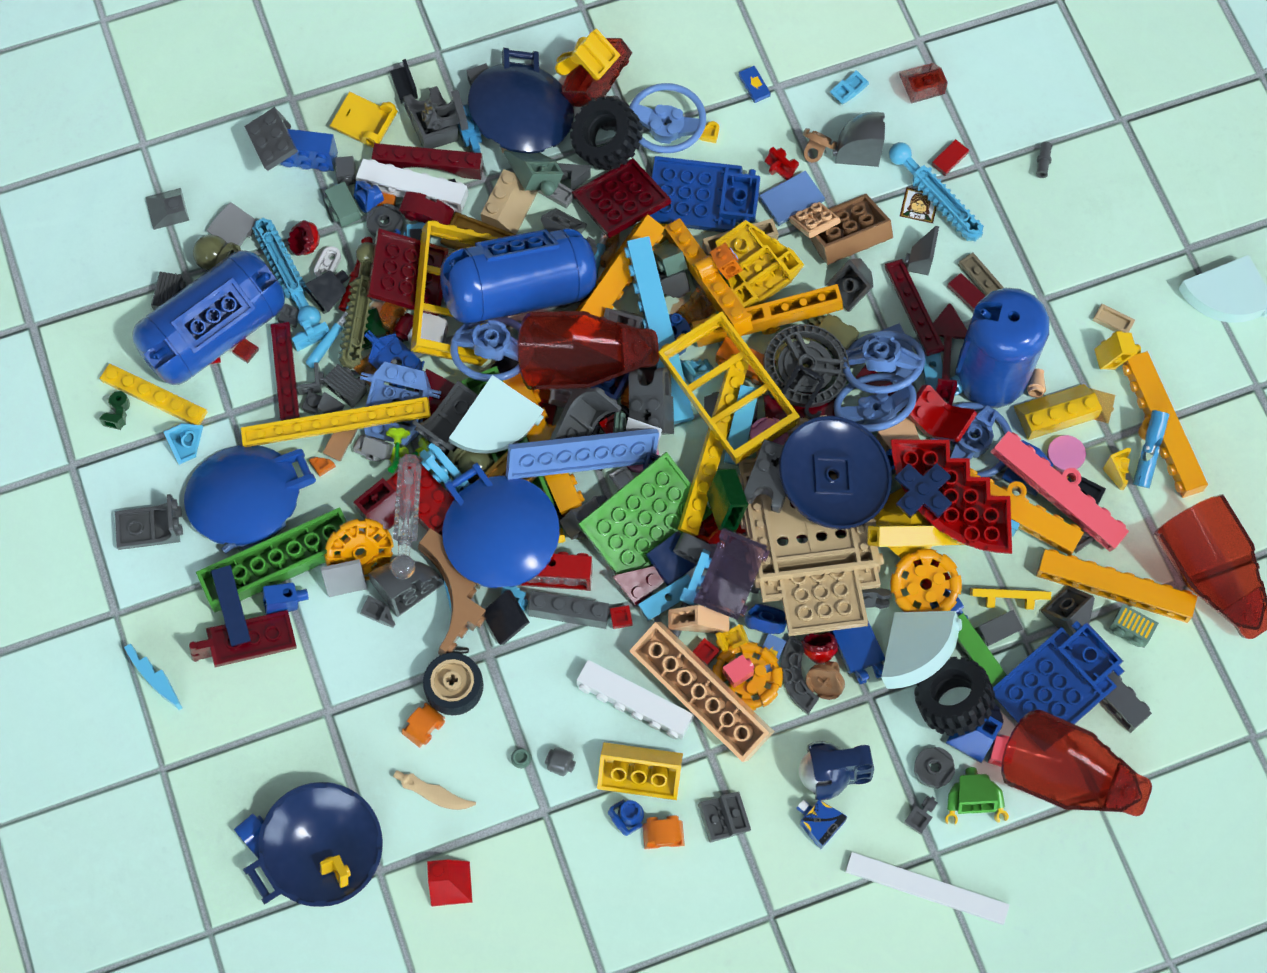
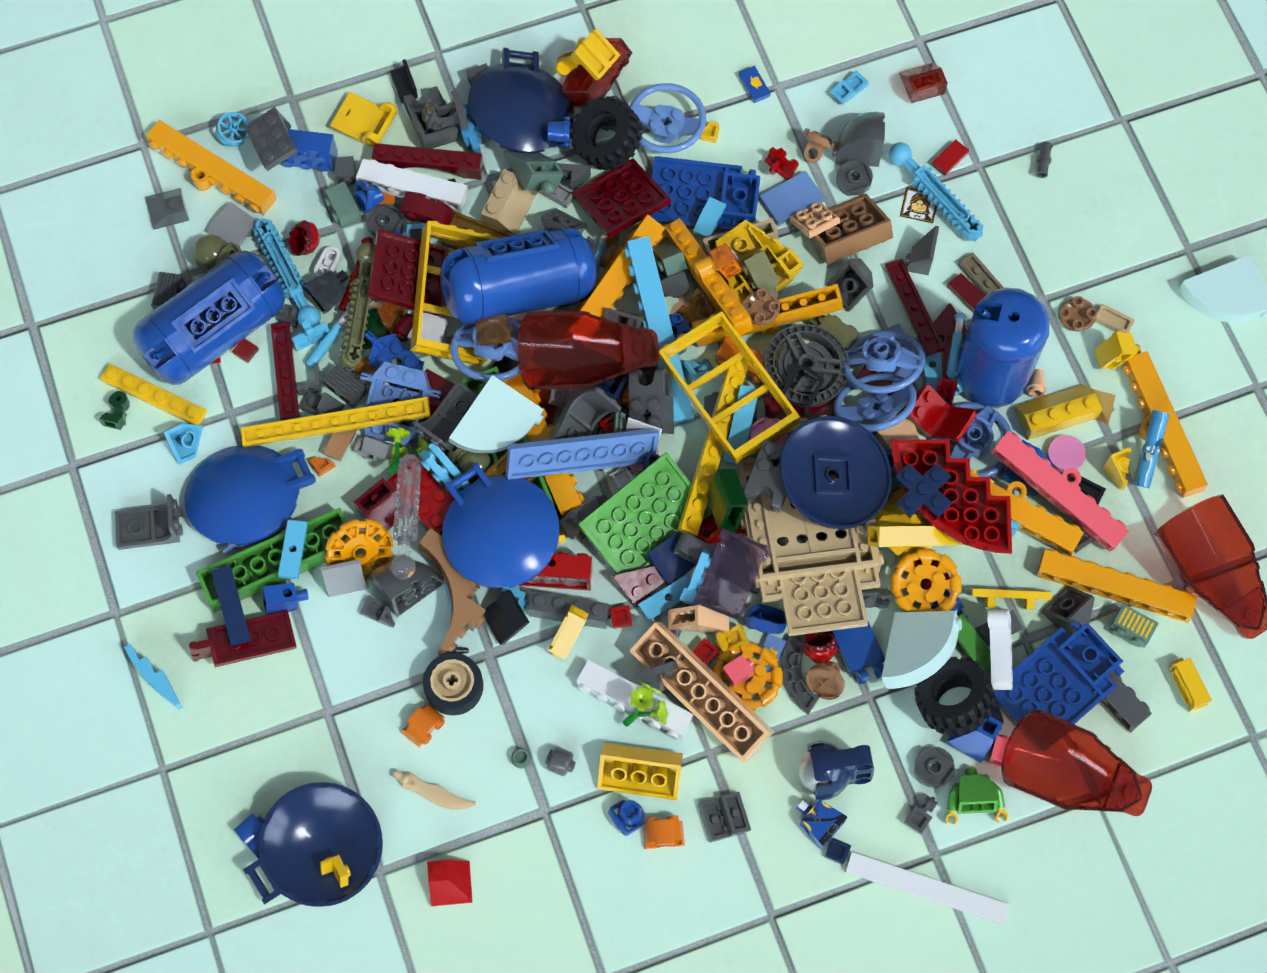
none -> light orange hinge [146,120,277,216]
none -> medium azure wheel [216,112,249,147]
none -> medium azure tile [278,520,308,580]
none -> clear orange piece [476,314,512,346]
none -> blue piece [548,117,570,148]
none -> yellow window [548,604,589,659]
none -> lime plant [622,680,668,727]
none -> dark grey slope [635,661,679,691]
none -> medium azure slope [693,197,726,238]
none -> olive hinge [741,250,779,299]
none -> medium nougat dish [742,288,780,325]
none -> dark blue tile [824,838,851,865]
none -> dark grey plate [836,160,873,196]
none -> medium azure piece [946,313,966,378]
none -> white beam [988,609,1013,690]
none -> medium nougat dish [1059,296,1097,332]
none -> yellow window [1168,658,1212,712]

